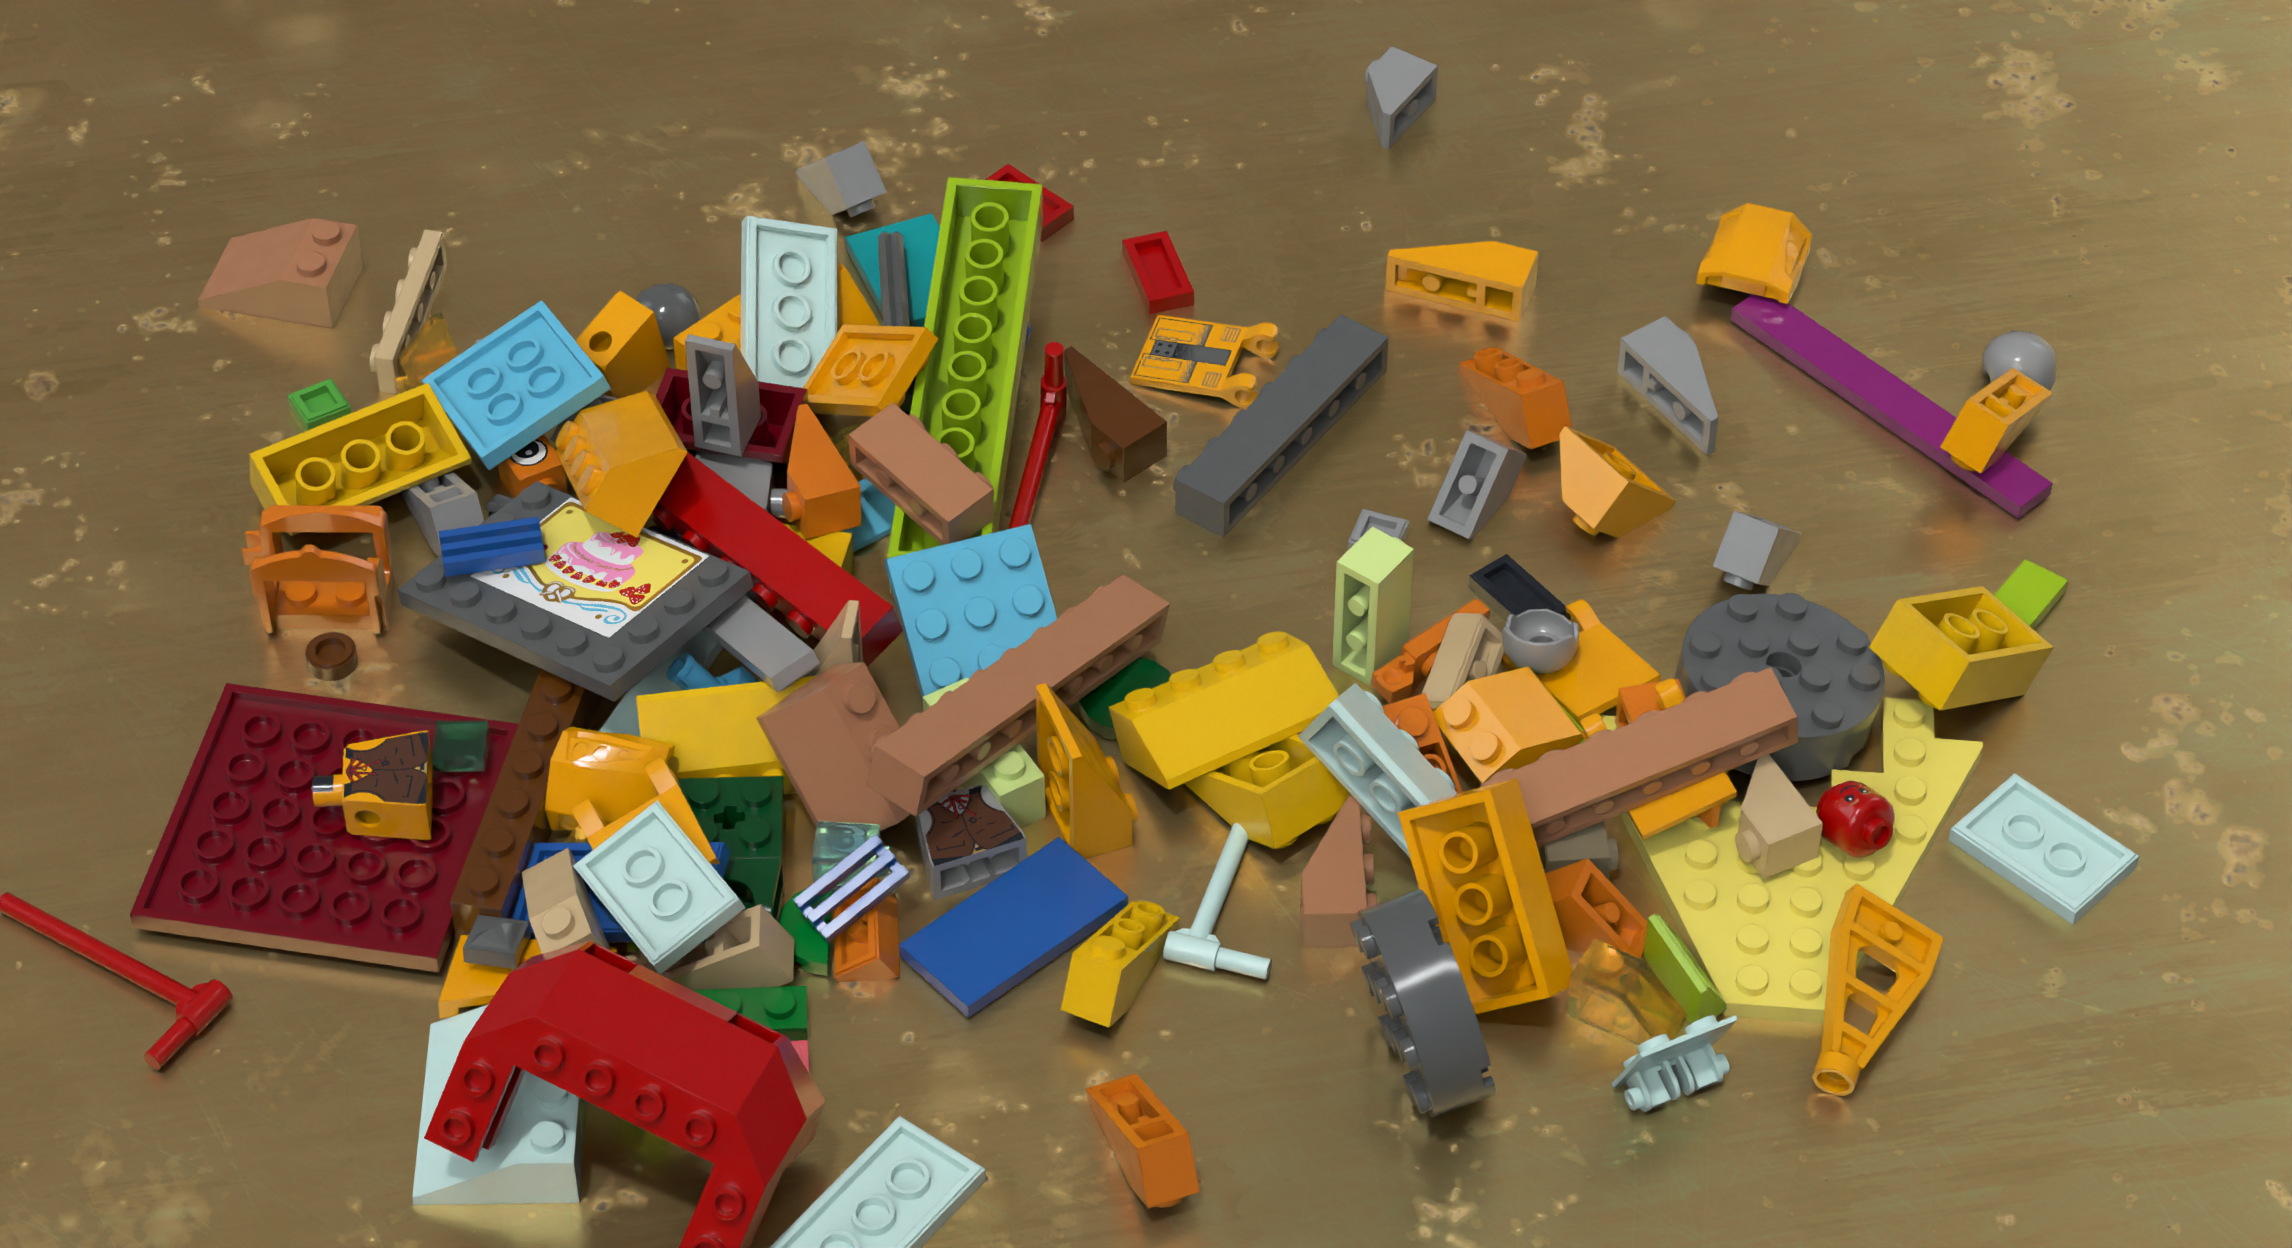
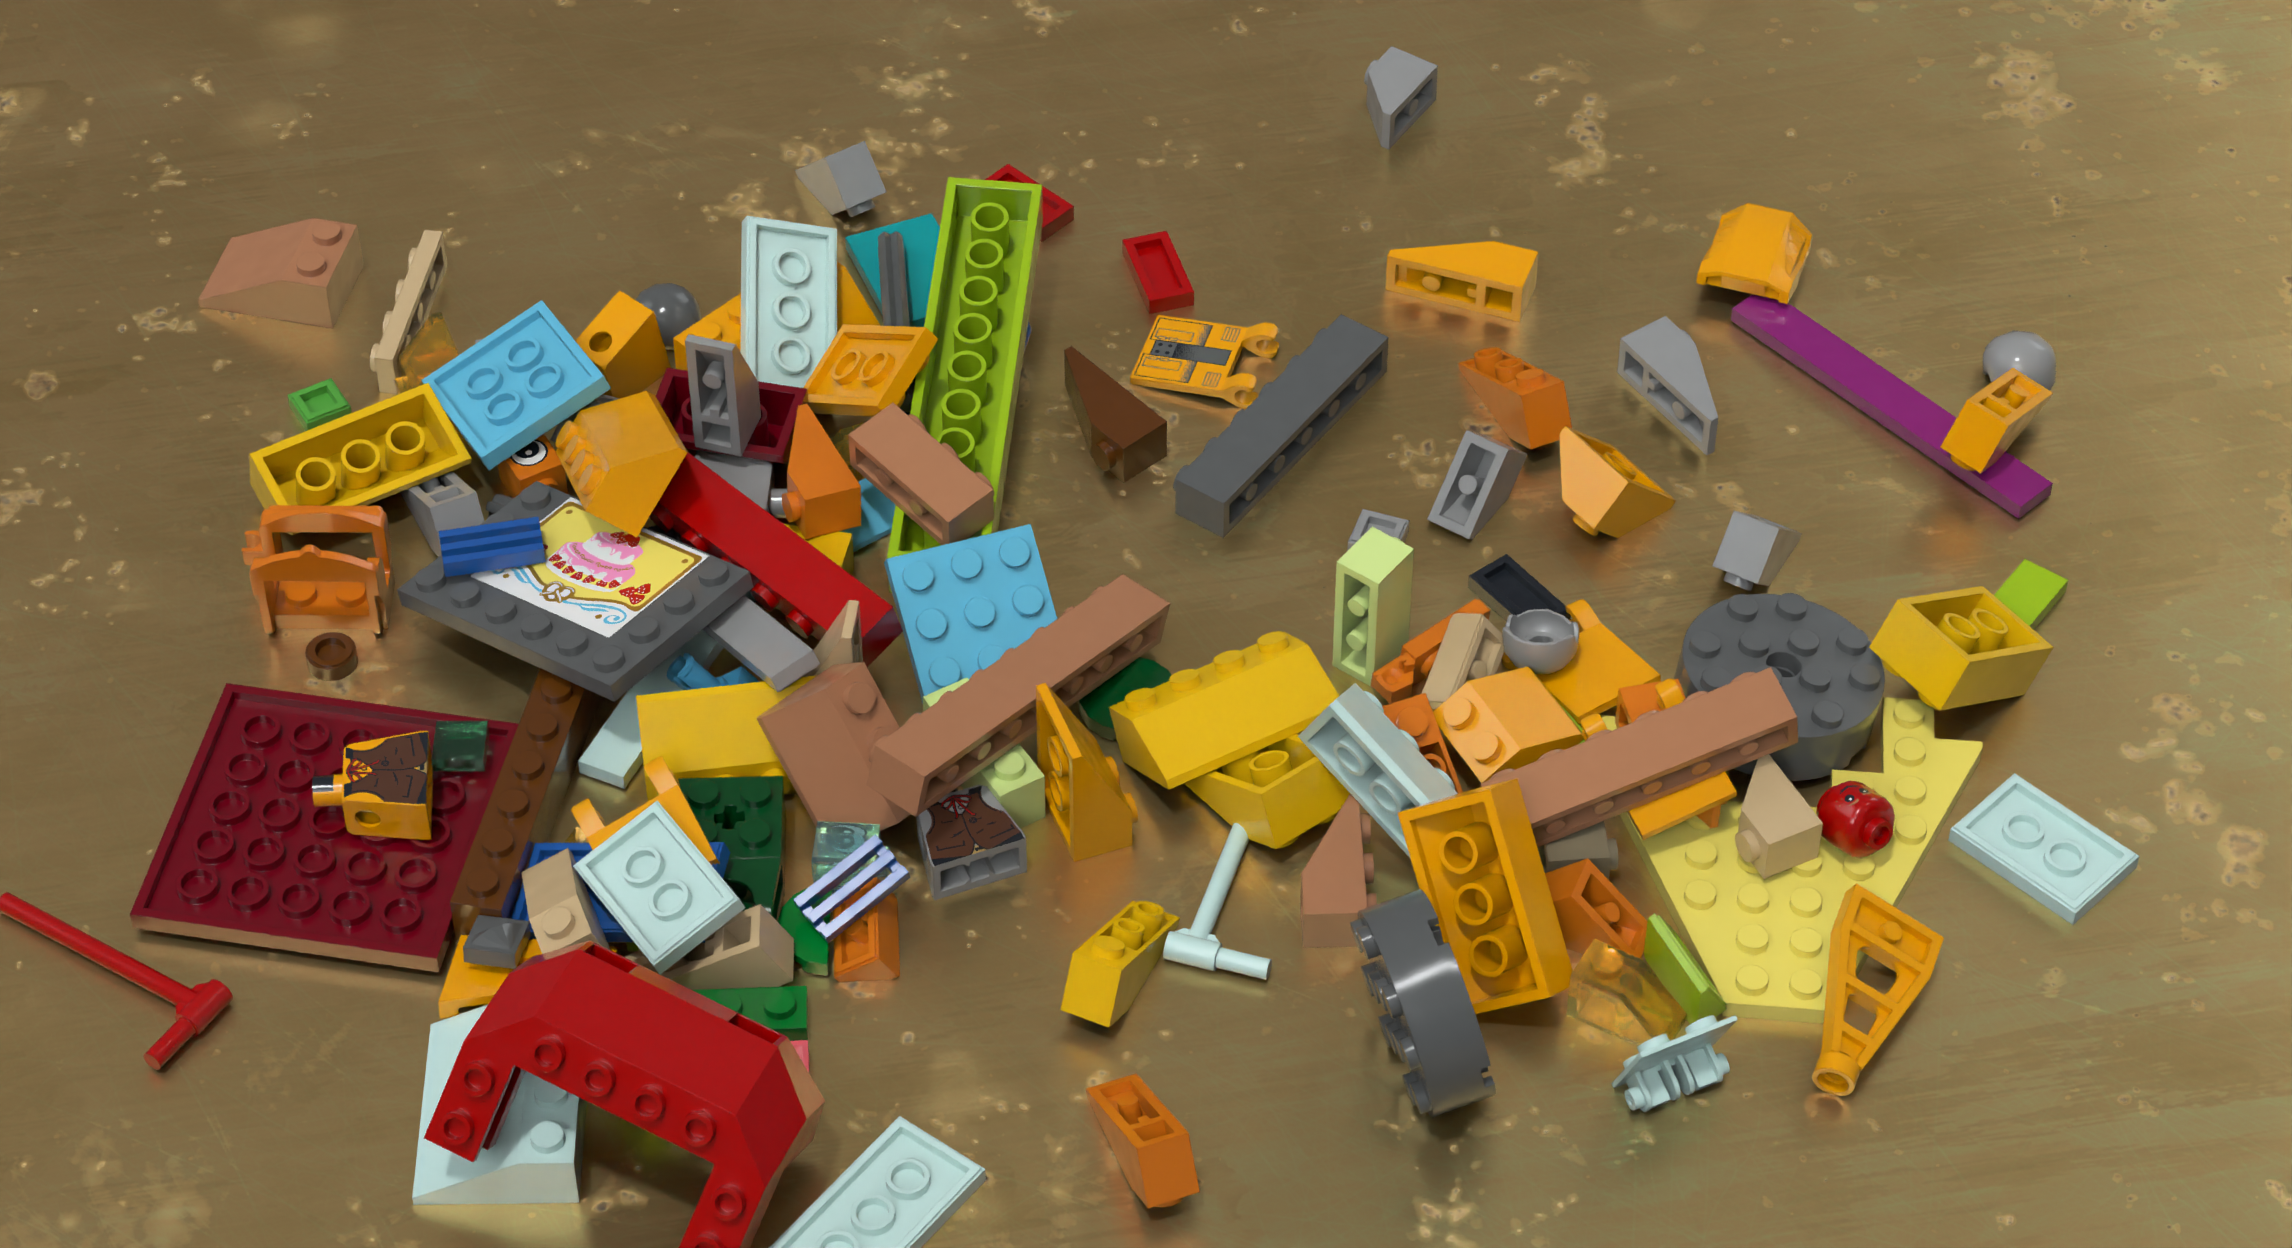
light orange slope [544,726,675,832] -> none
blue tile [899,837,1128,1018] -> none
red bar [1008,342,1067,529] -> none

